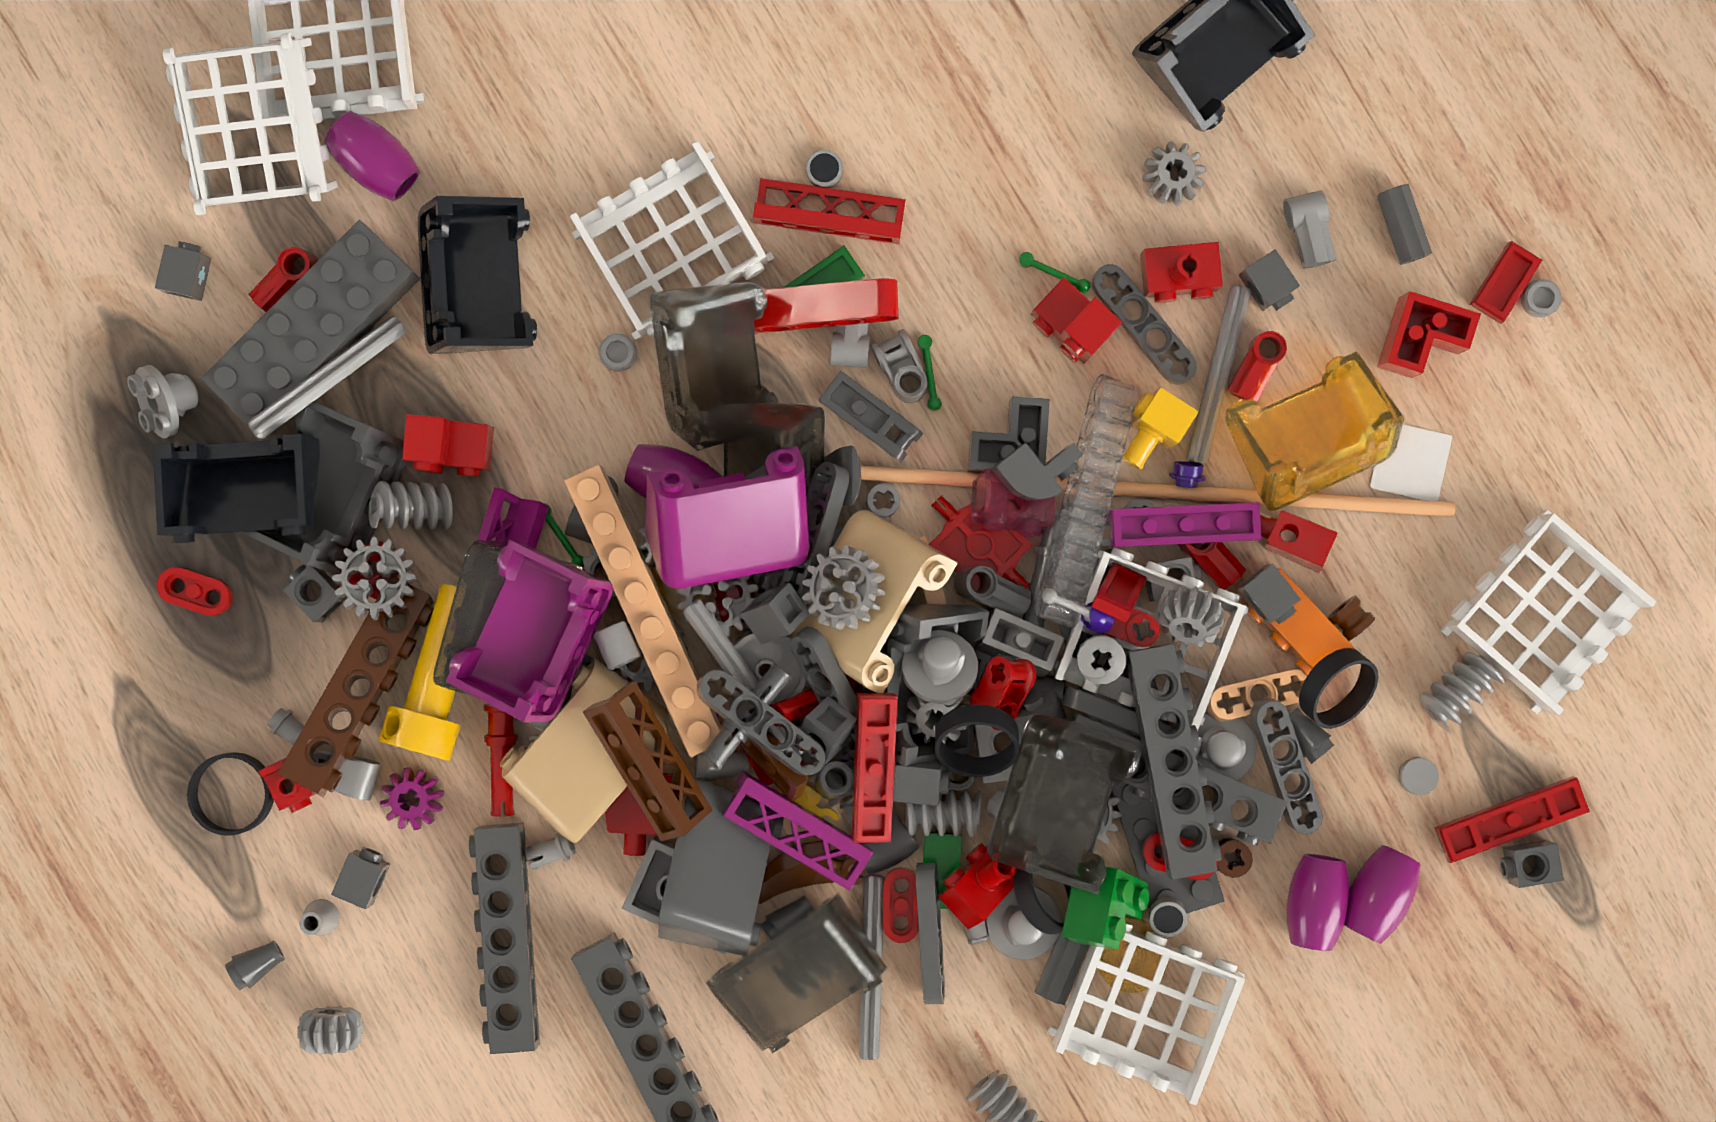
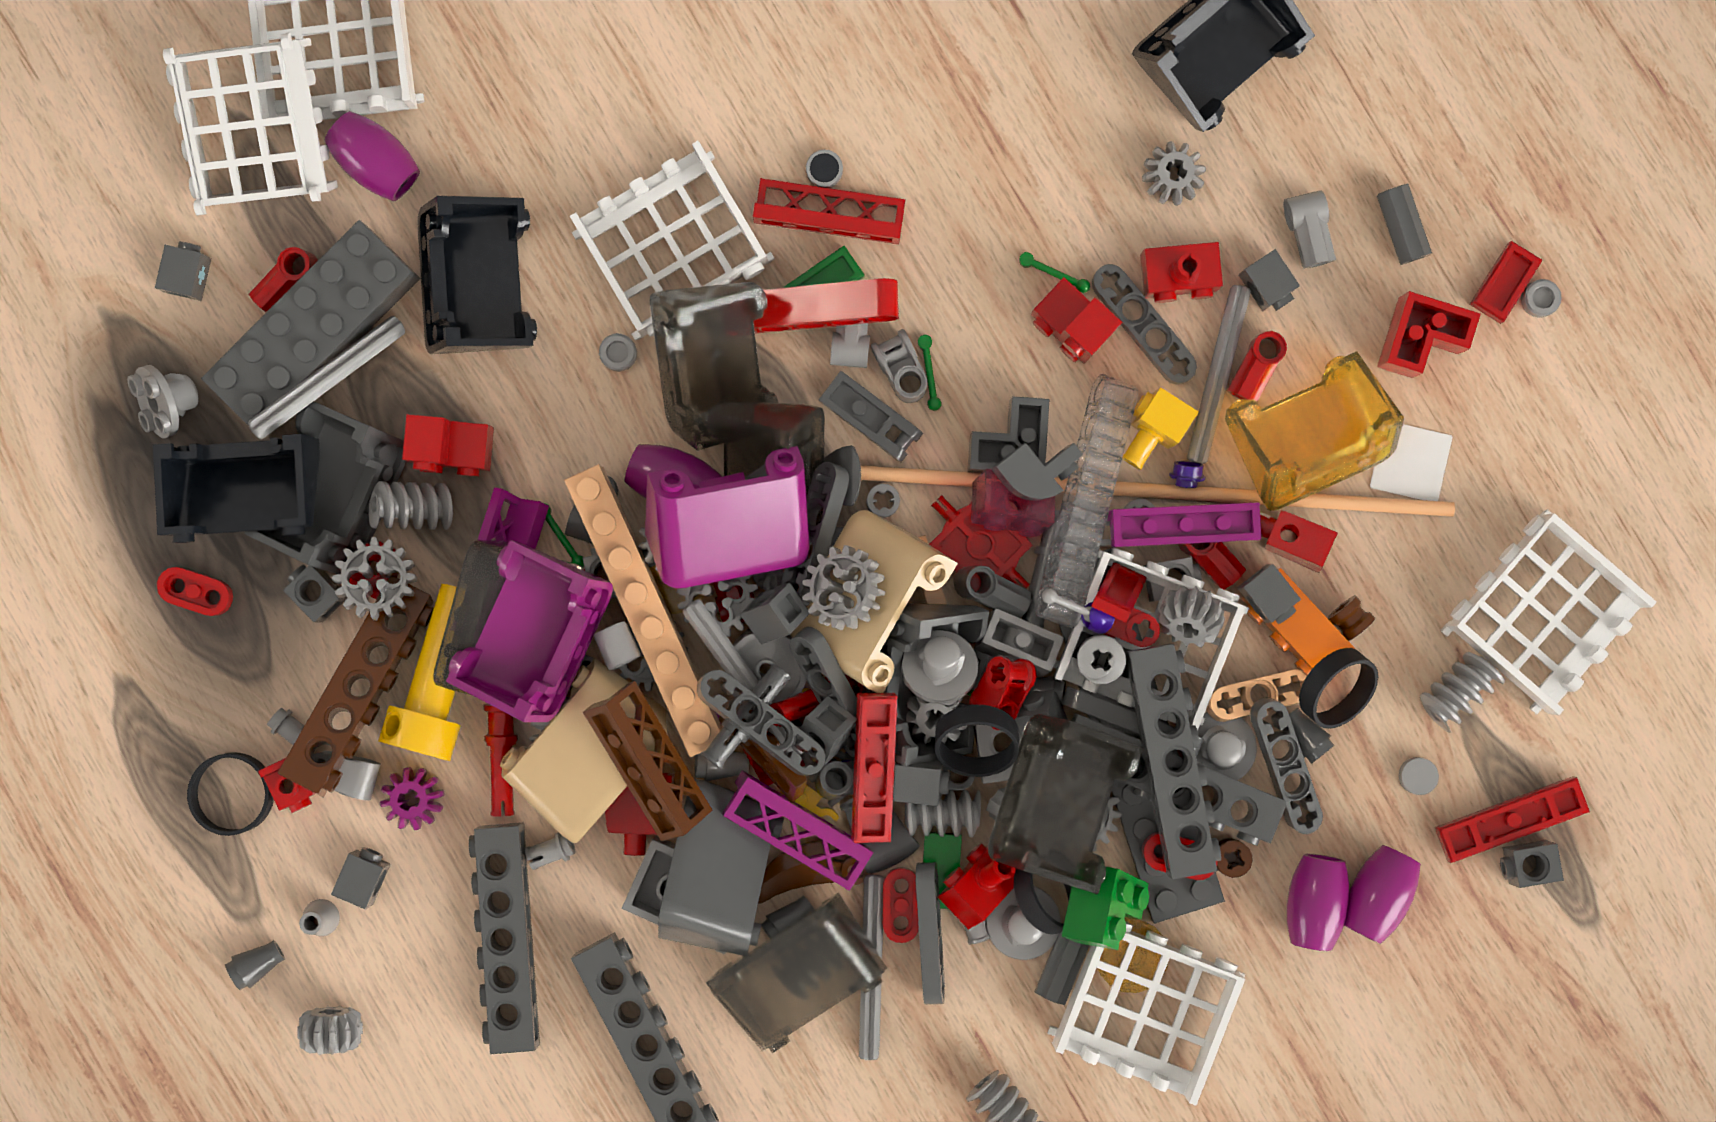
tile [1149,897,1187,937] -> none

